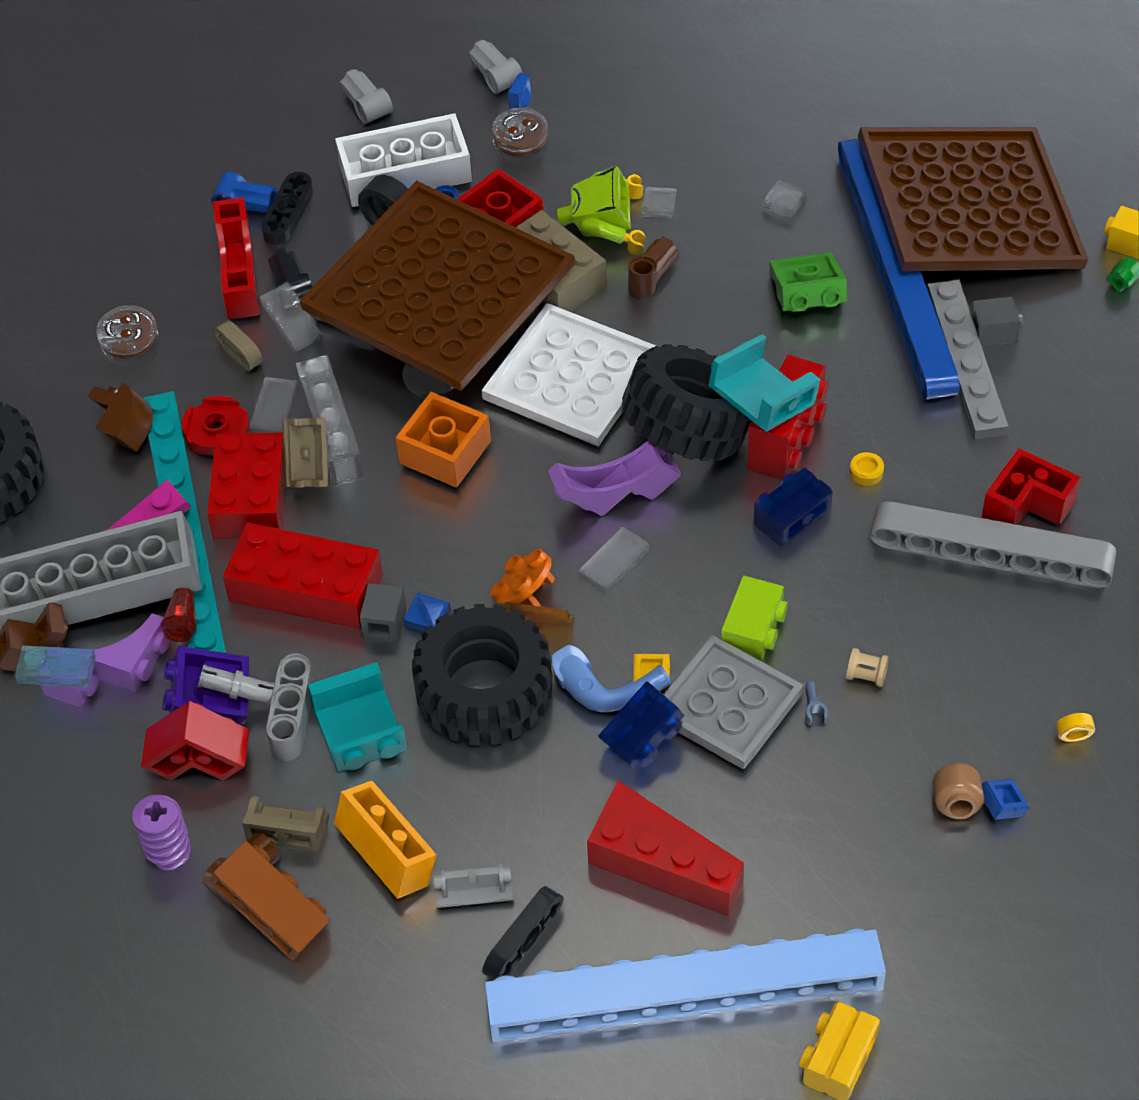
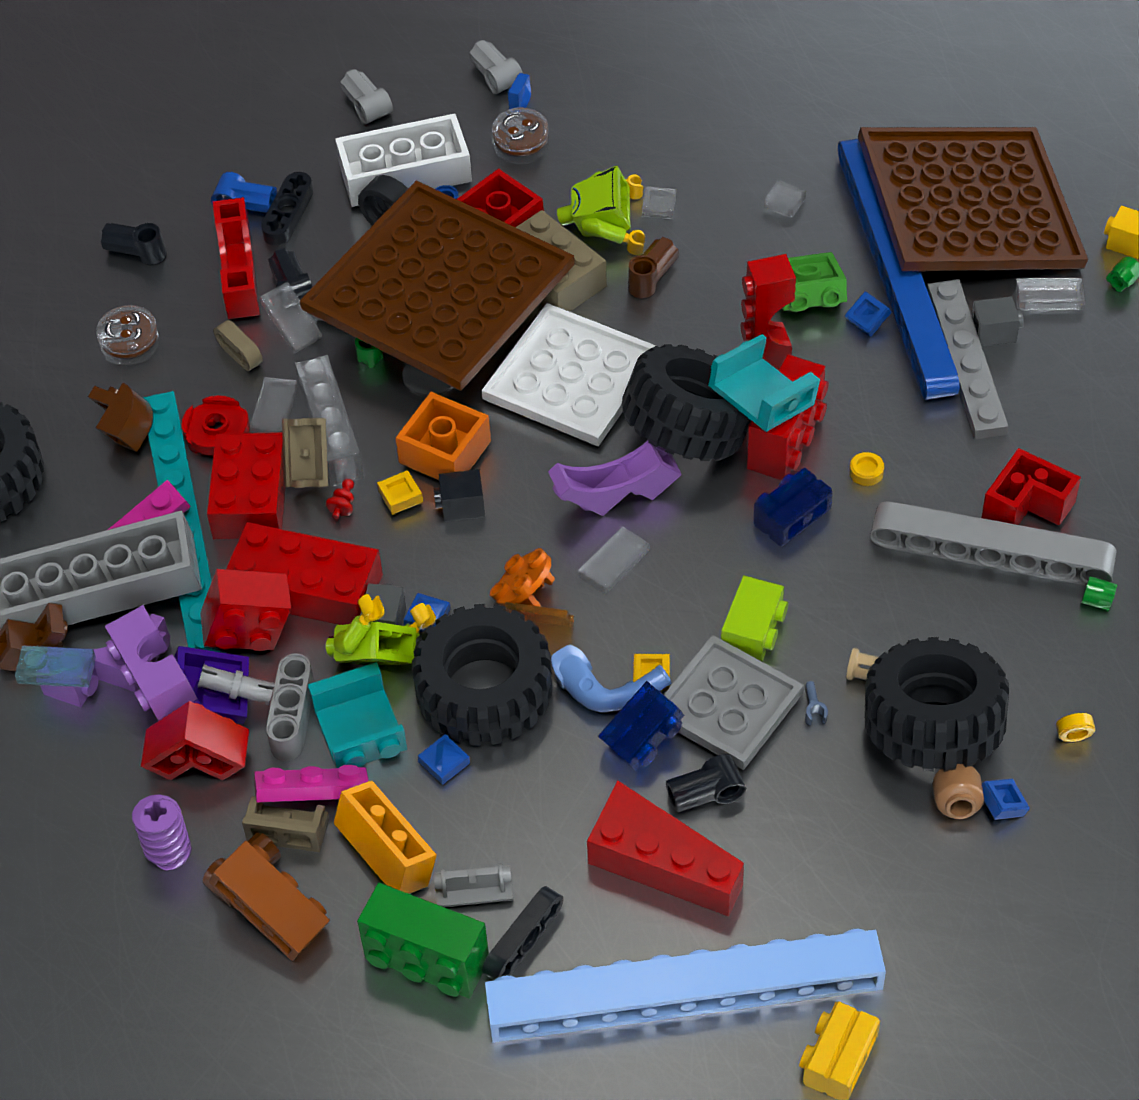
clear red cone [161,588,197,642] -> none
none -> black piece [101,223,167,265]
none -> medium lavender arch [105,605,197,721]
none -> red brick [200,569,291,651]
none -> dark pink plate [254,765,369,802]
none -> red hair [325,478,354,519]
none -> lime torso [325,594,436,665]
none -> green hose [355,338,383,368]
none -> green brick [357,882,489,999]
none -> yellow plate [377,470,423,515]
none -> blue tile [418,734,470,785]
none -> black brick [433,469,485,522]
none -> black piece [666,754,747,813]
none -> red arch [740,254,796,370]
none -> blue tile [844,291,892,337]
none -> black tyre [864,637,1009,772]
none -> clear tile [1016,278,1085,310]
none -> green hose [1081,576,1118,611]

